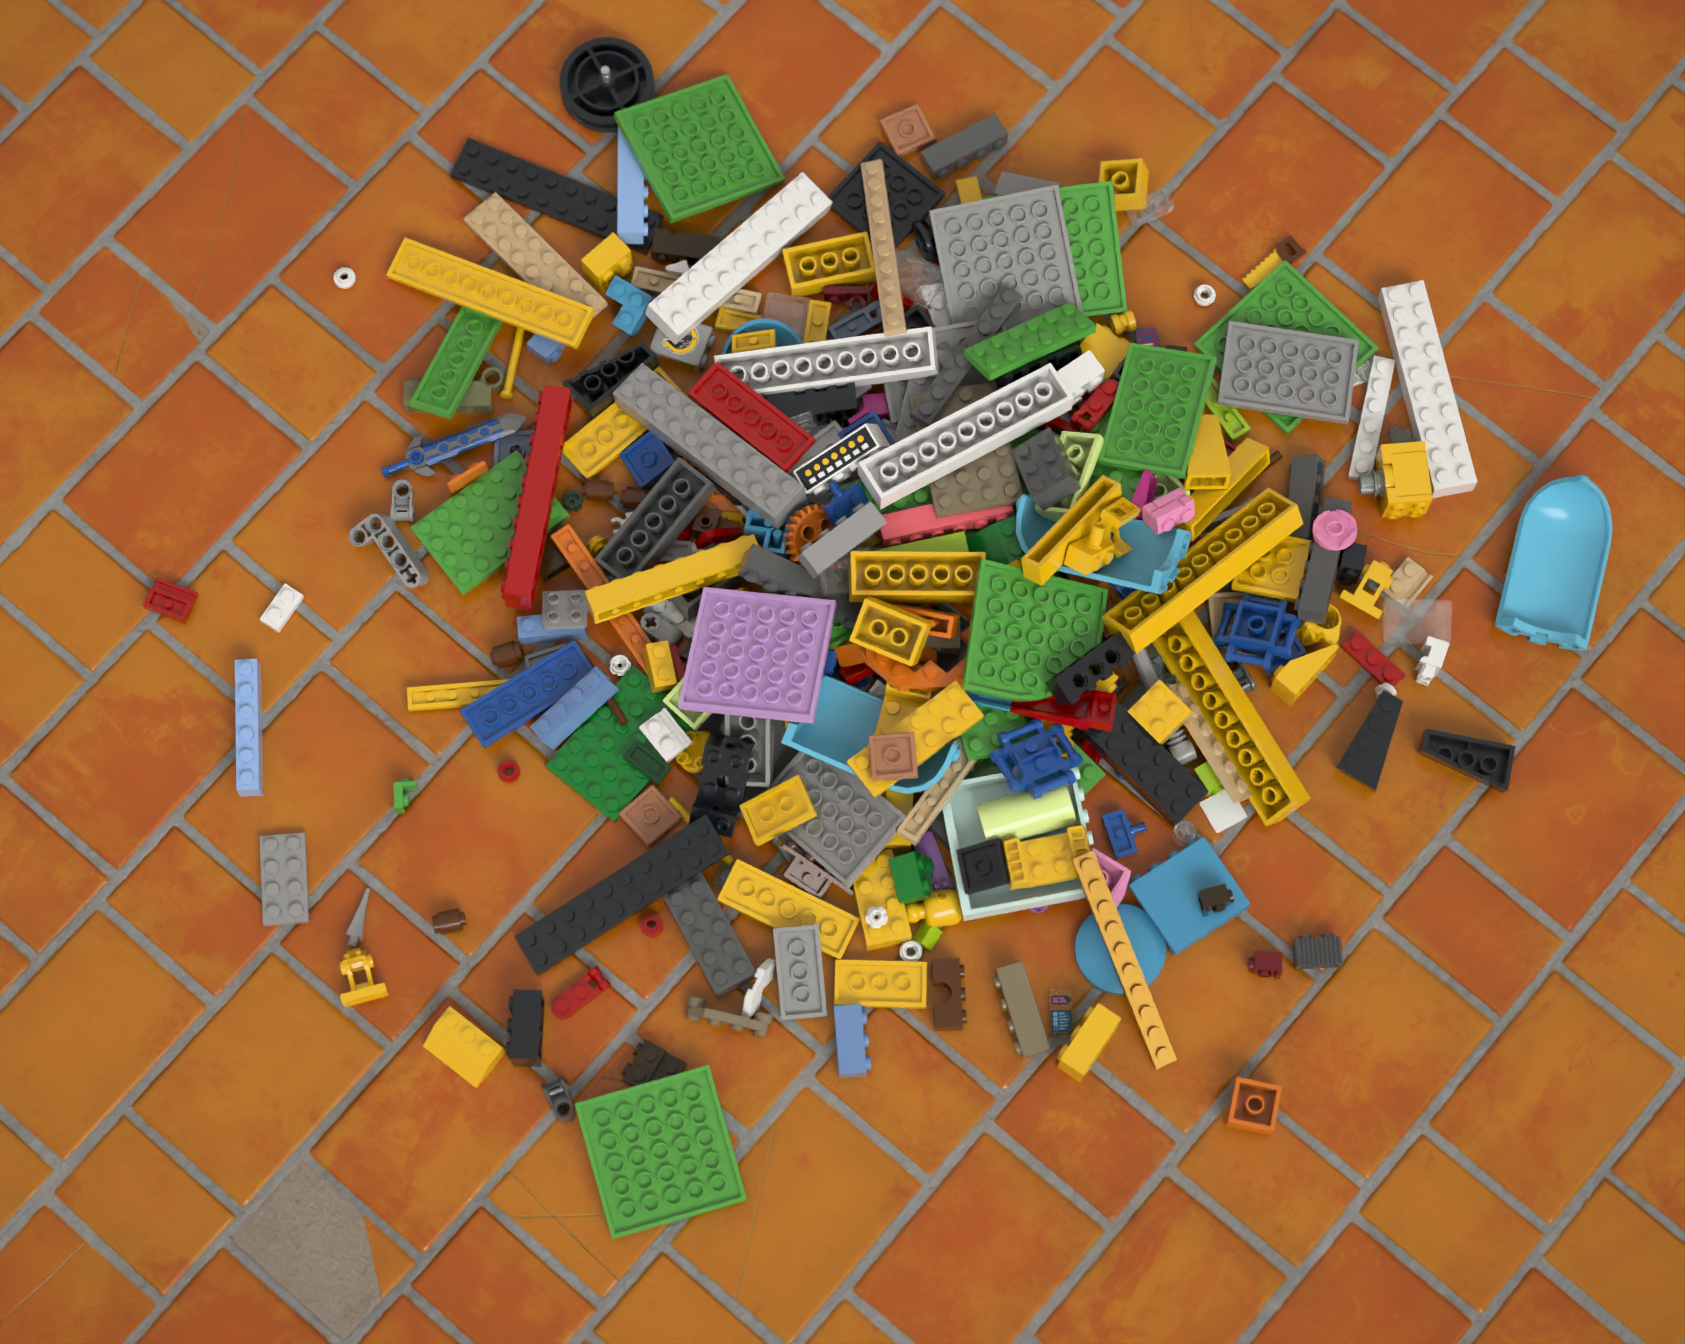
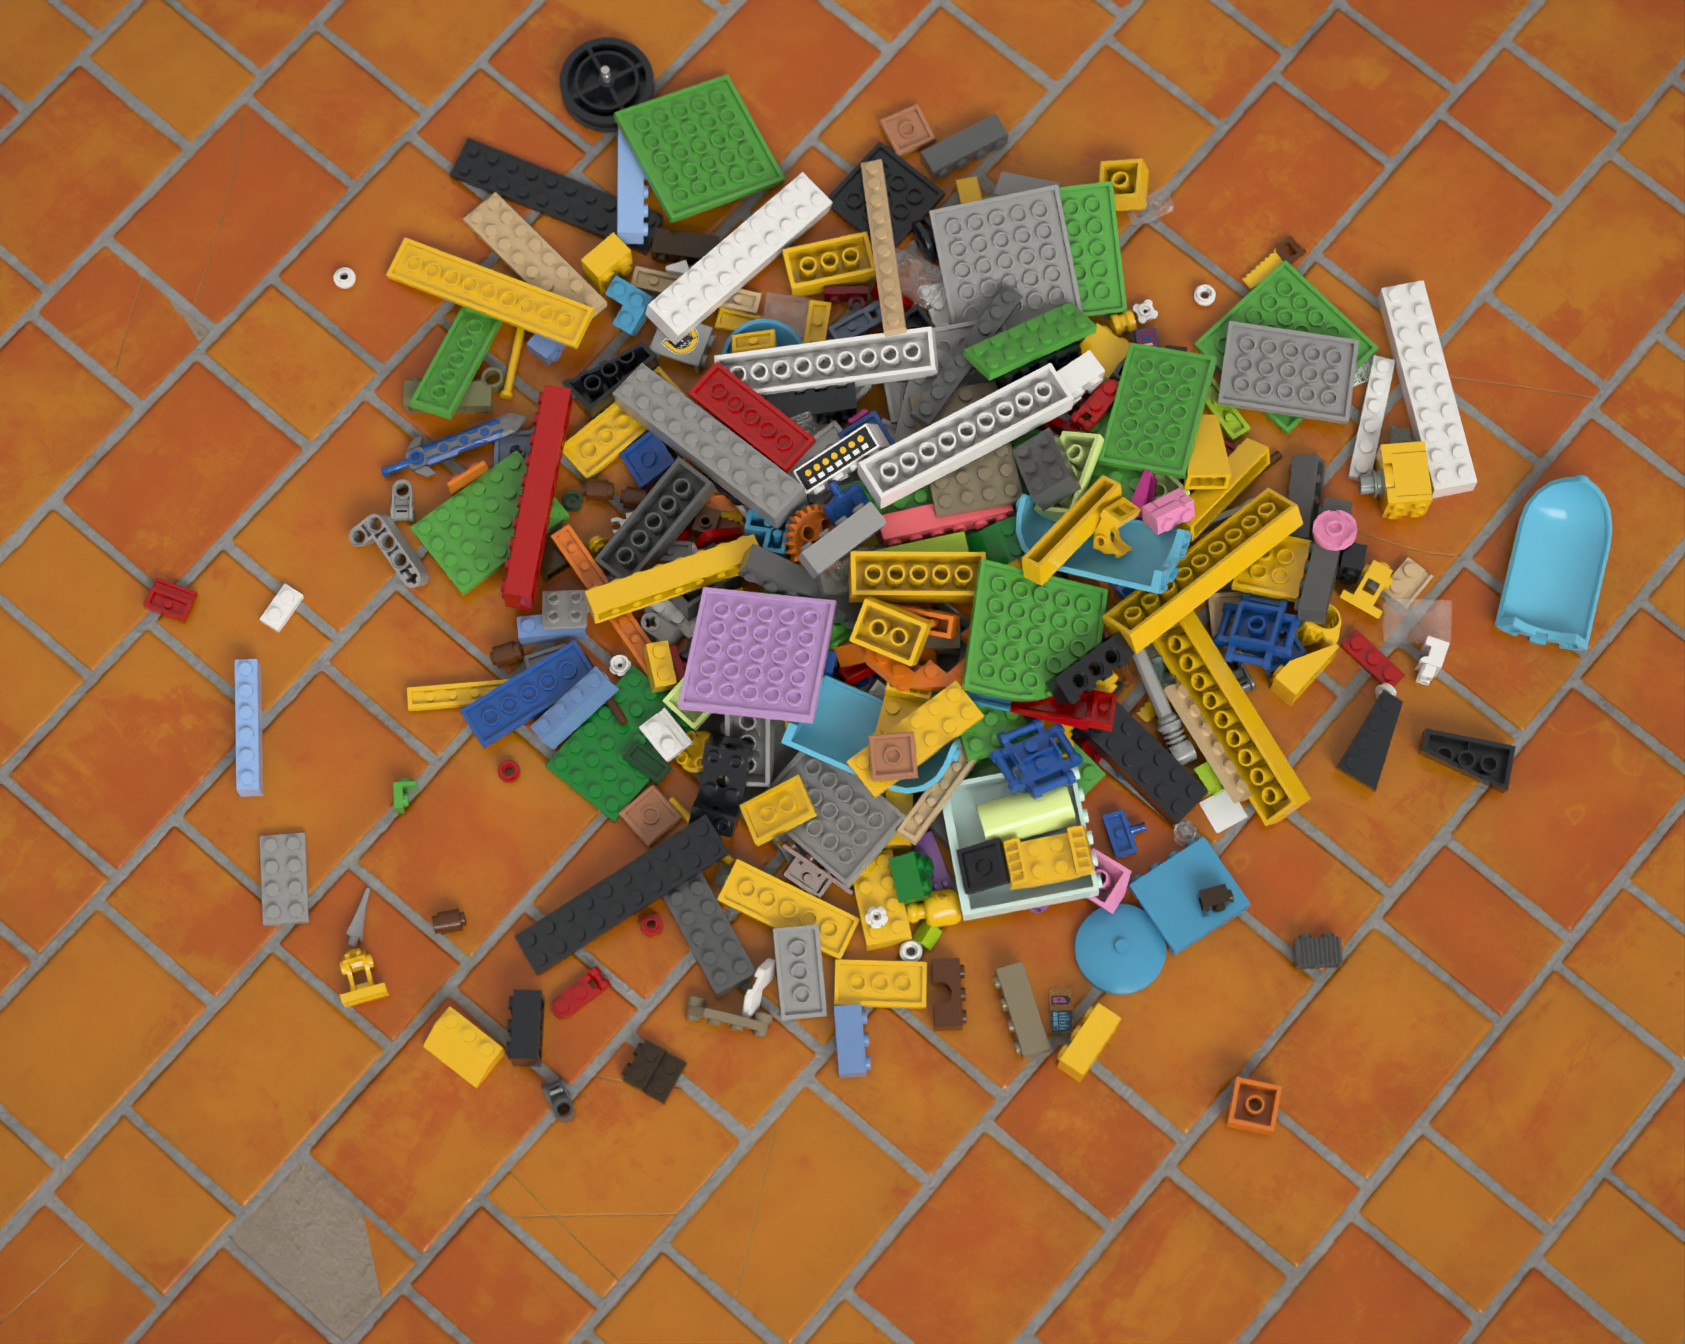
bright green plate [575,1065,747,1239] -> none
dark pink brick [858,393,890,421] -> none
yellow brick [1064,522,1115,576] -> none
plate [1070,849,1177,1069] -> none
yellow brick [1127,679,1194,745] -> none
dark red brick [1248,951,1282,979] -> none
none -> white plate [1133,299,1158,324]

